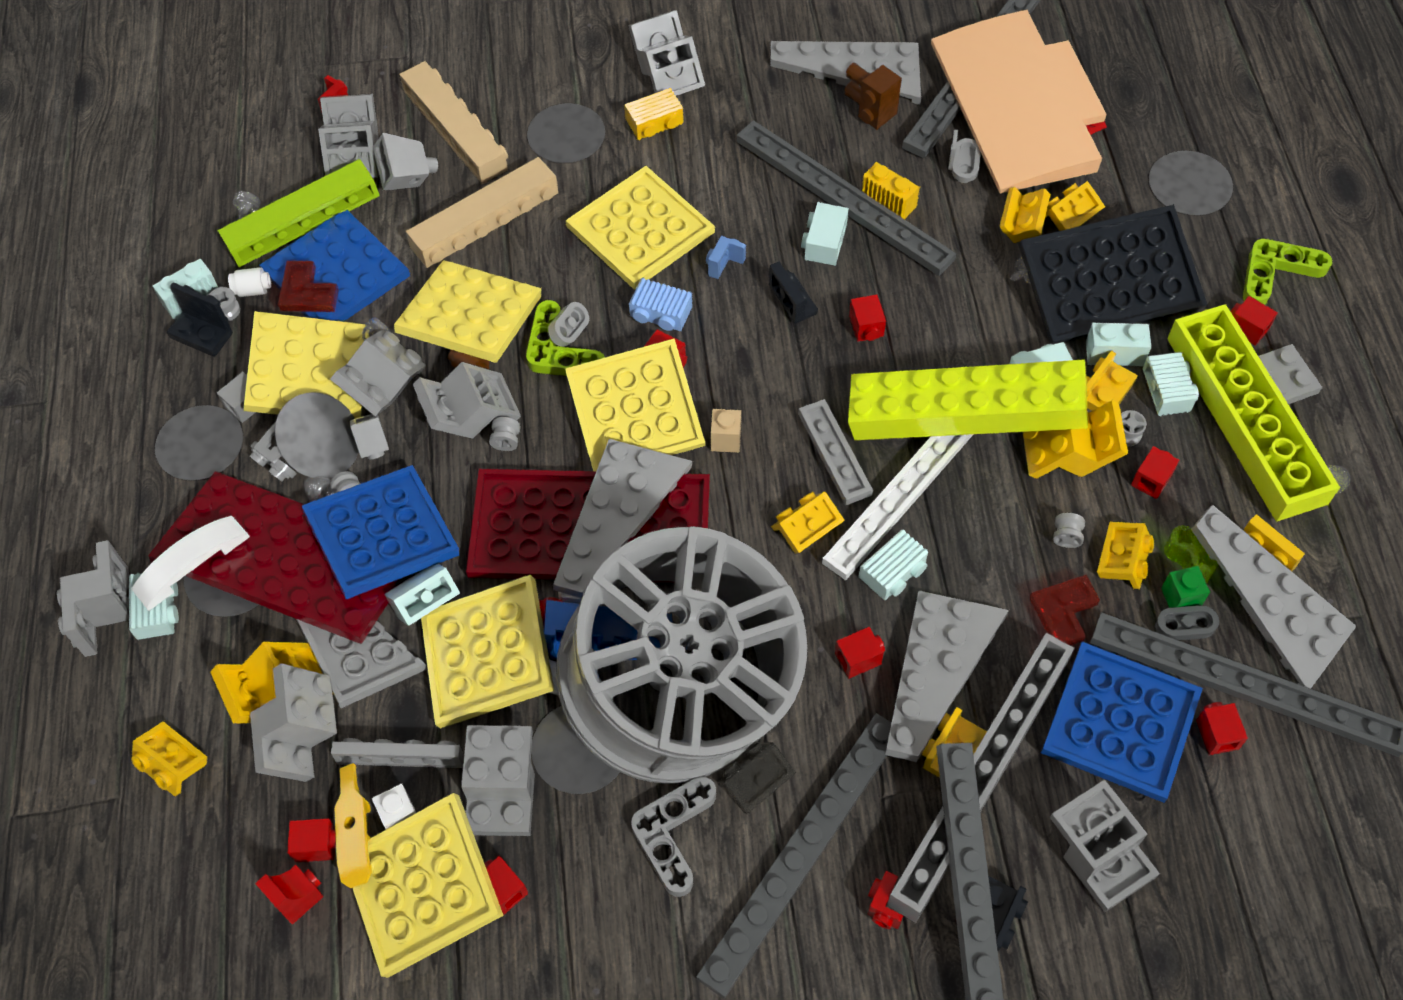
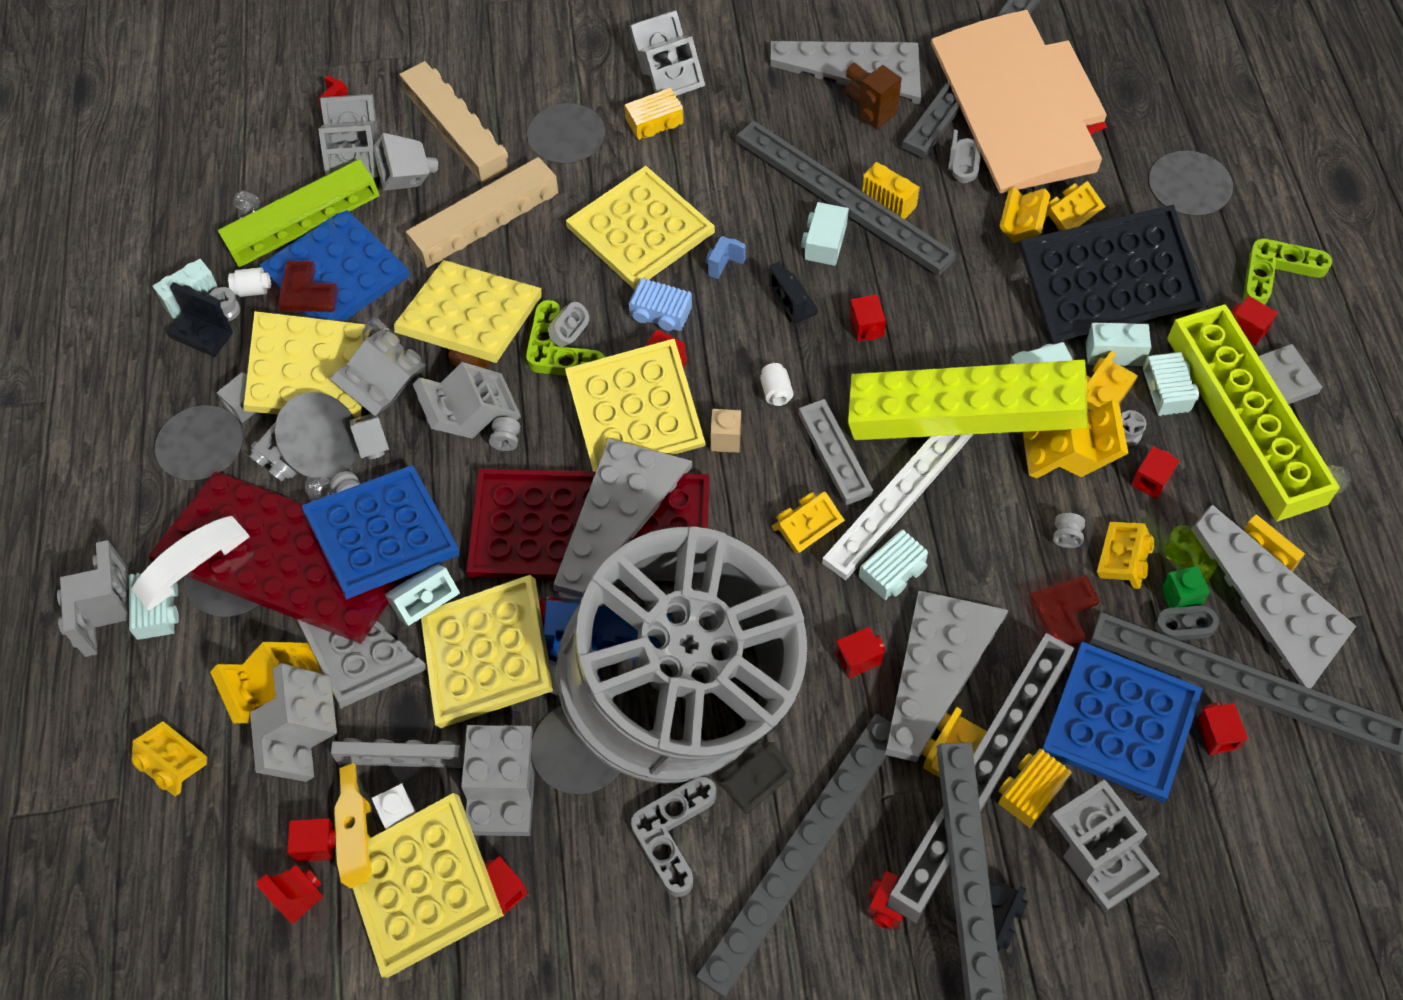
none -> white brick [760,363,793,406]
none -> yellow brick [998,749,1072,828]

